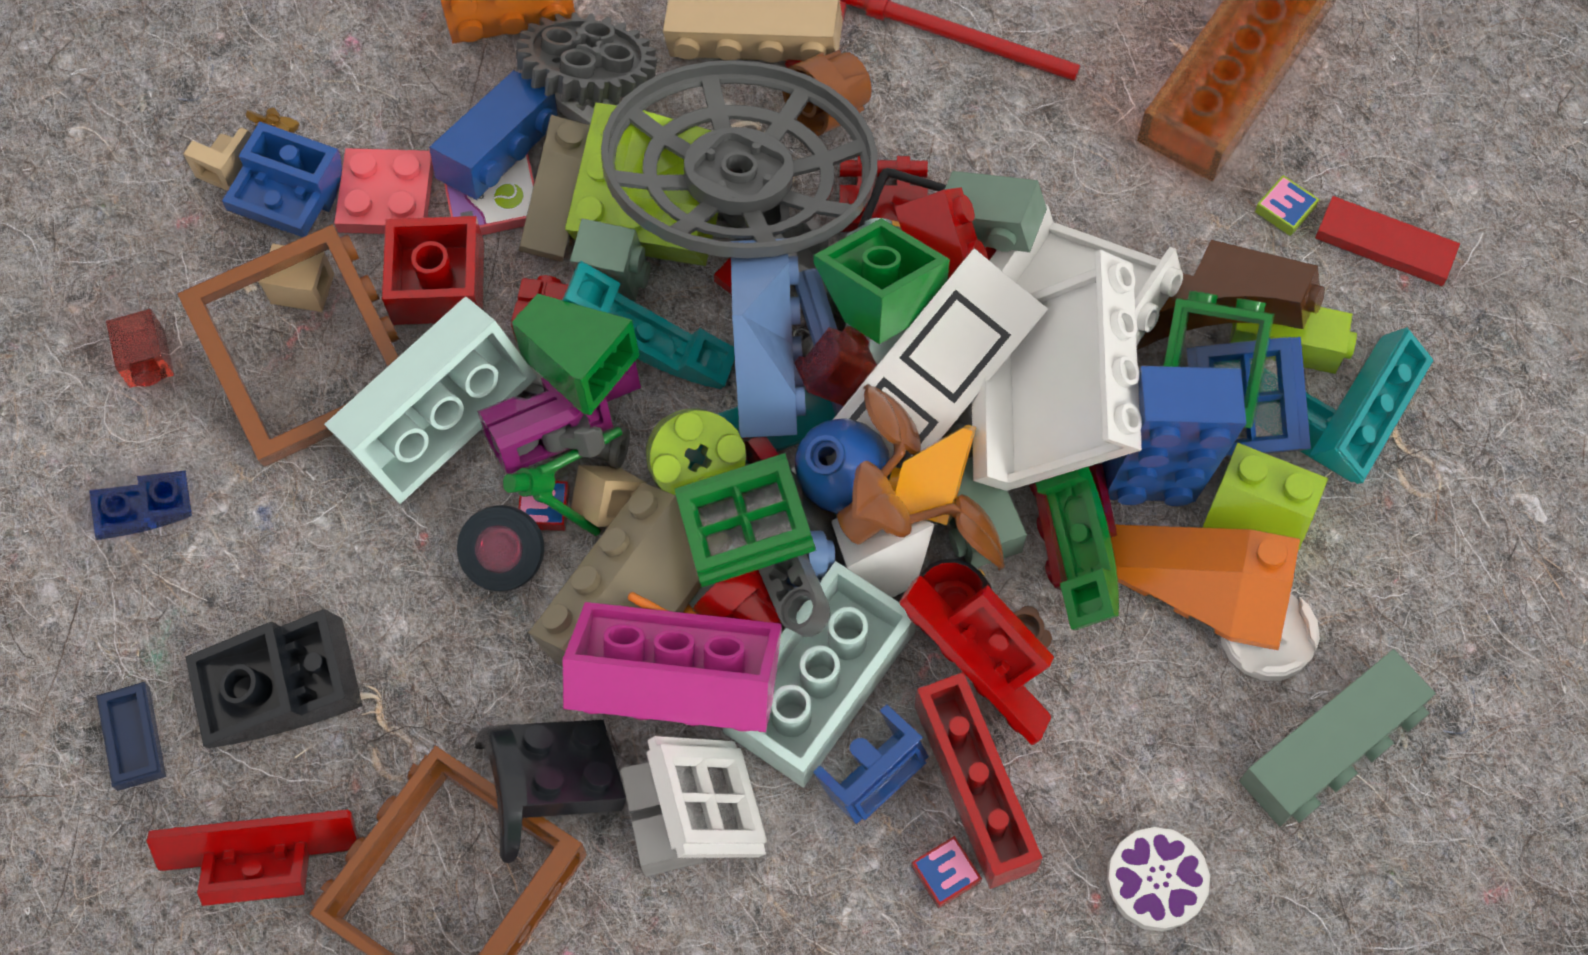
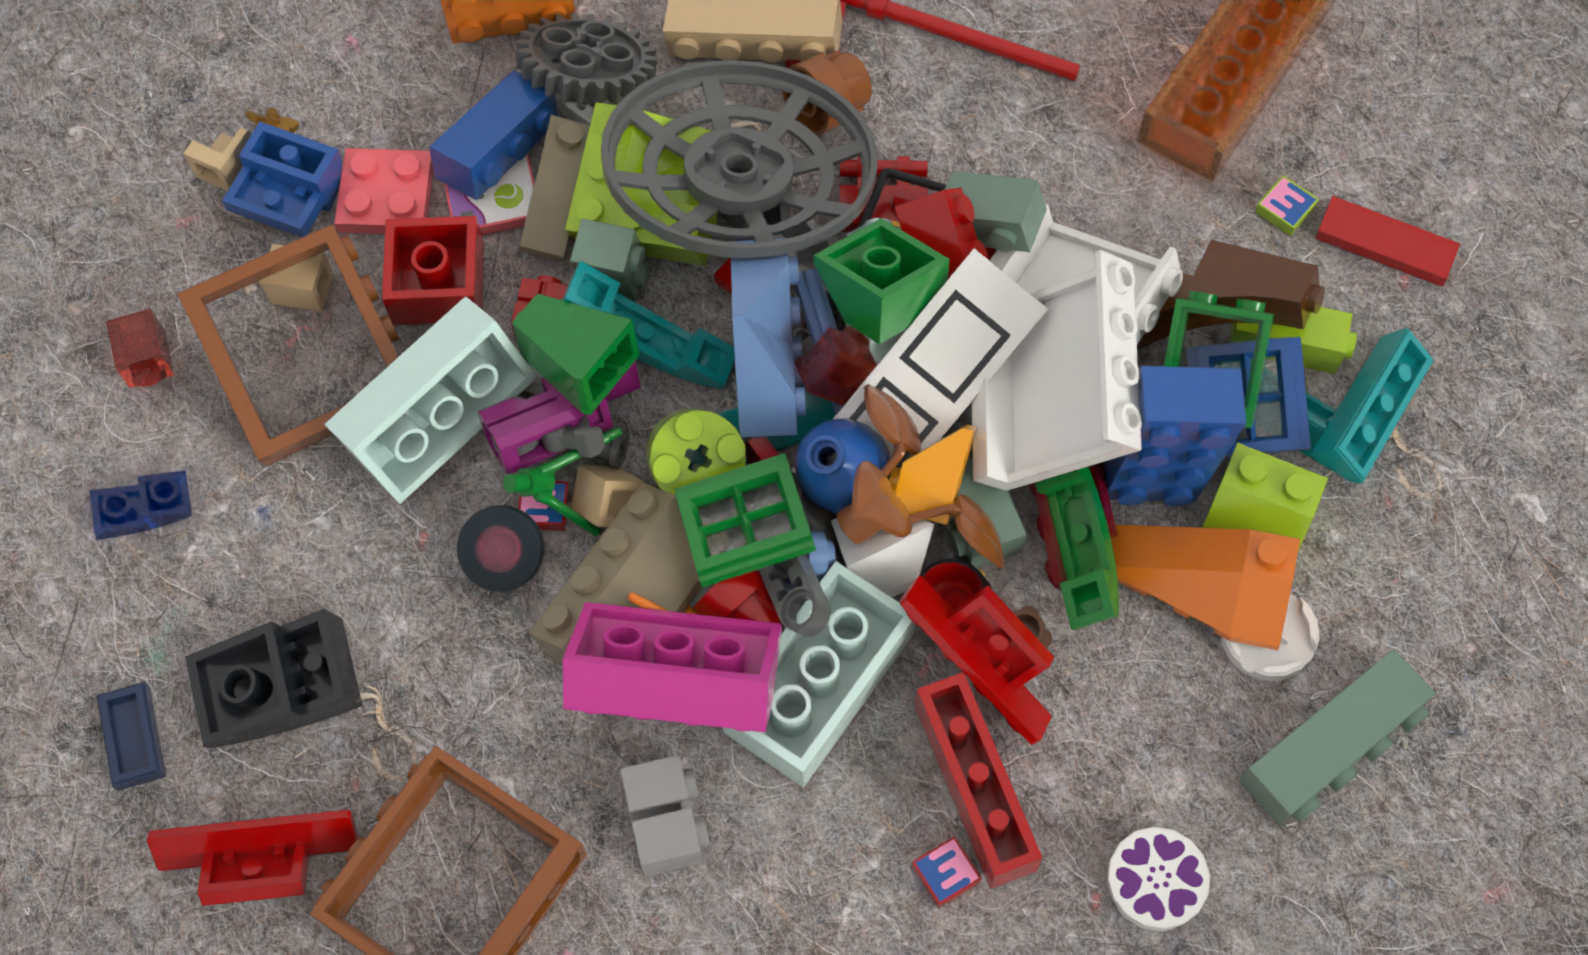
black piece [474,719,626,863] -> none
white piece [646,736,767,858] -> none
blue window [813,704,929,824] -> none

